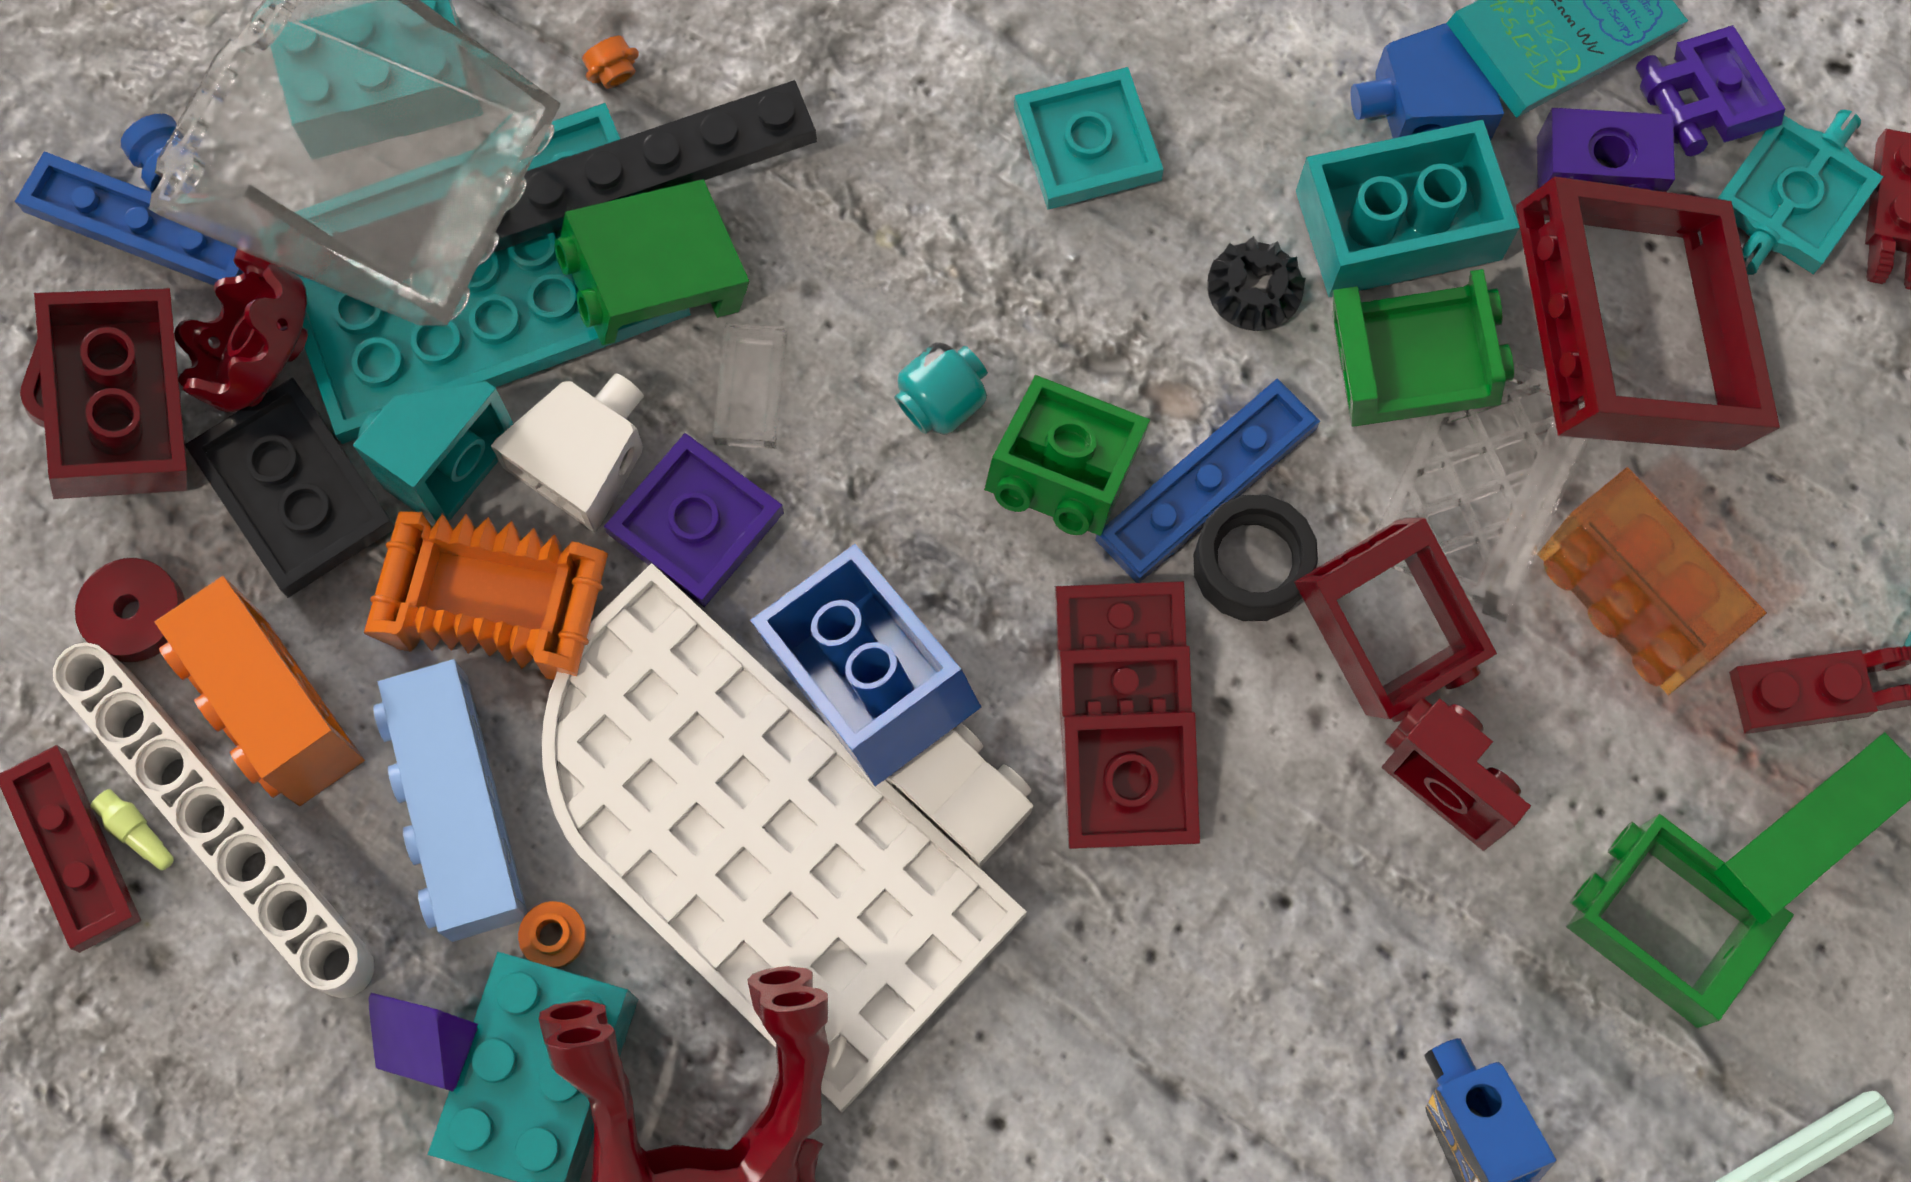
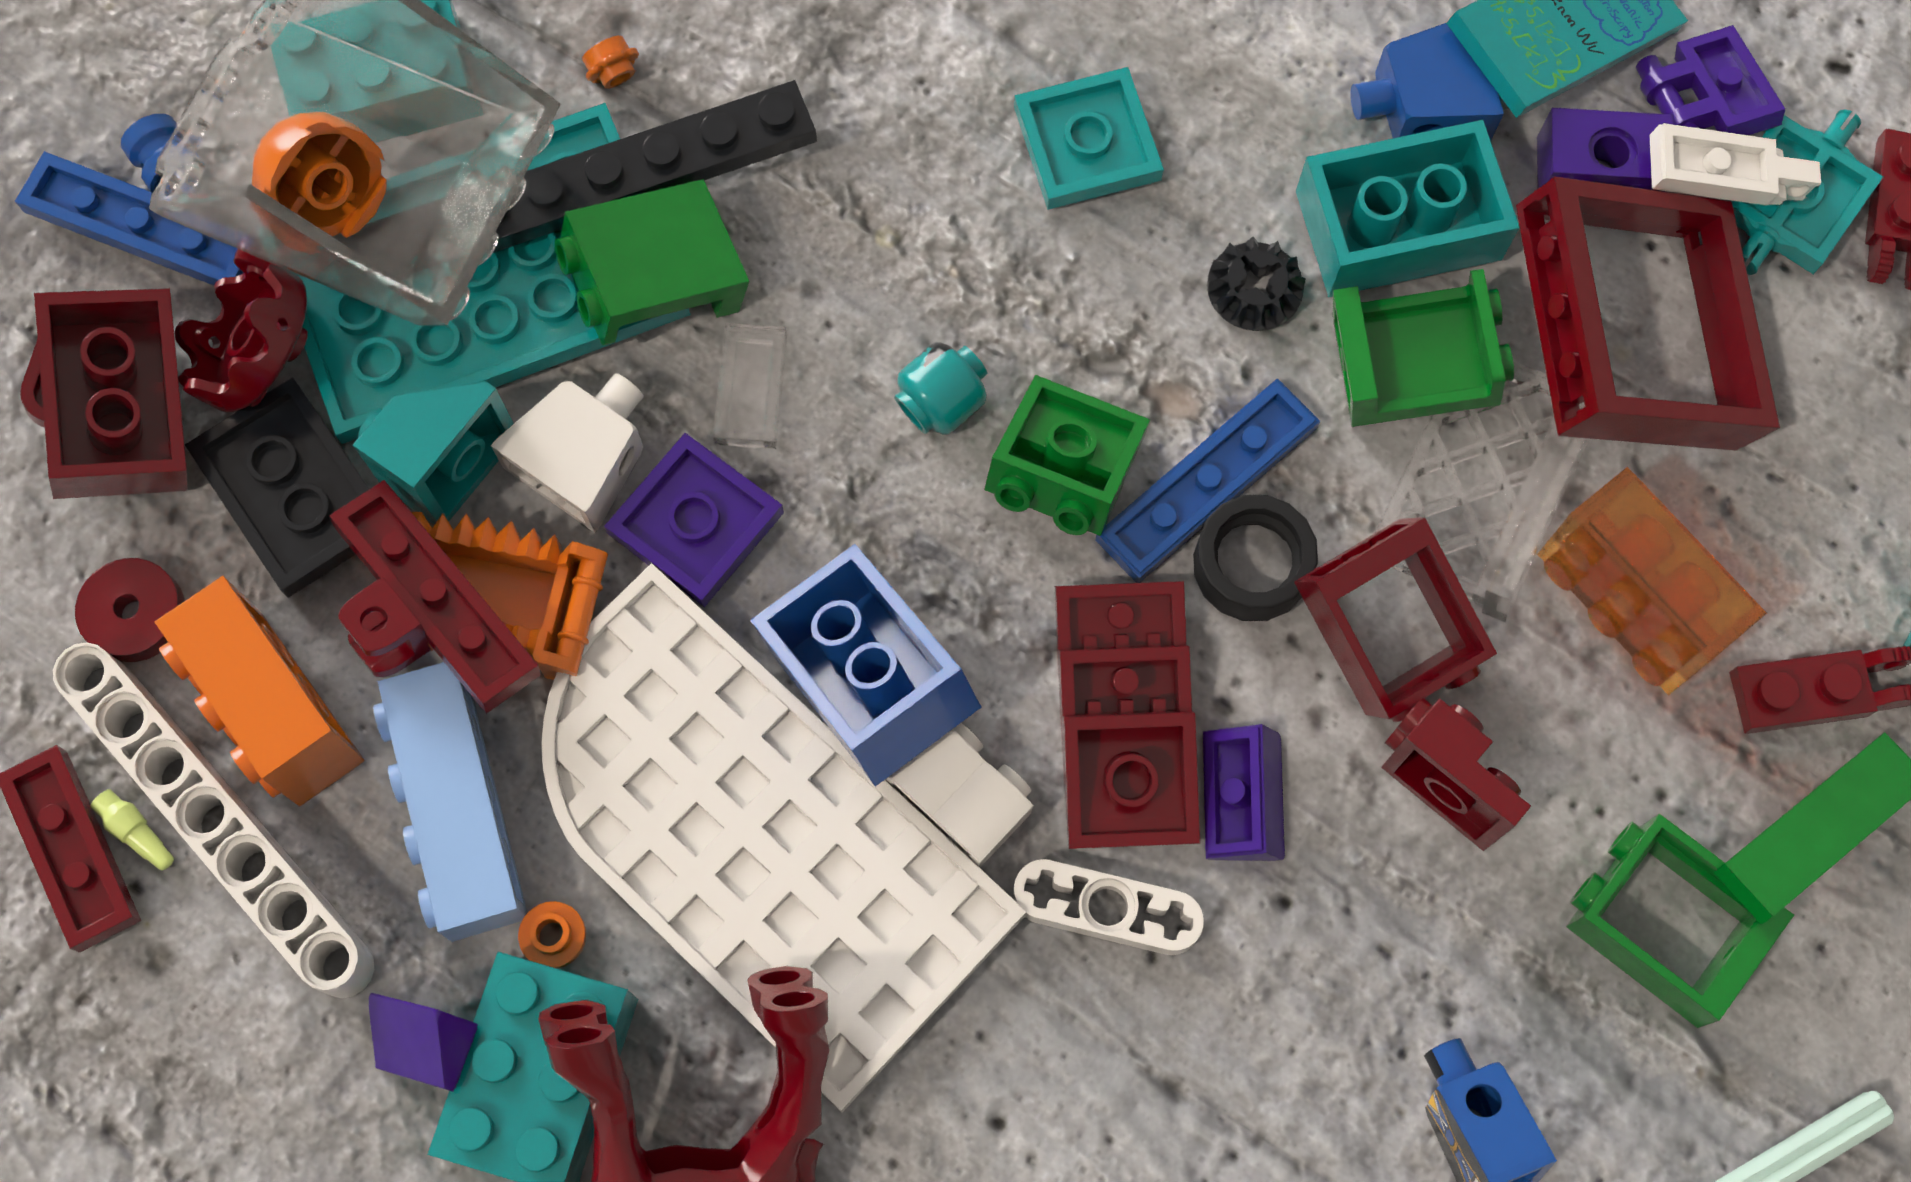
none -> orange cylinder [252,112,387,245]
none -> dark red plate [329,480,541,714]
none -> white beam [1013,859,1204,955]
none -> dark purple slope [1203,724,1285,861]
none -> white hinge [1649,123,1821,205]

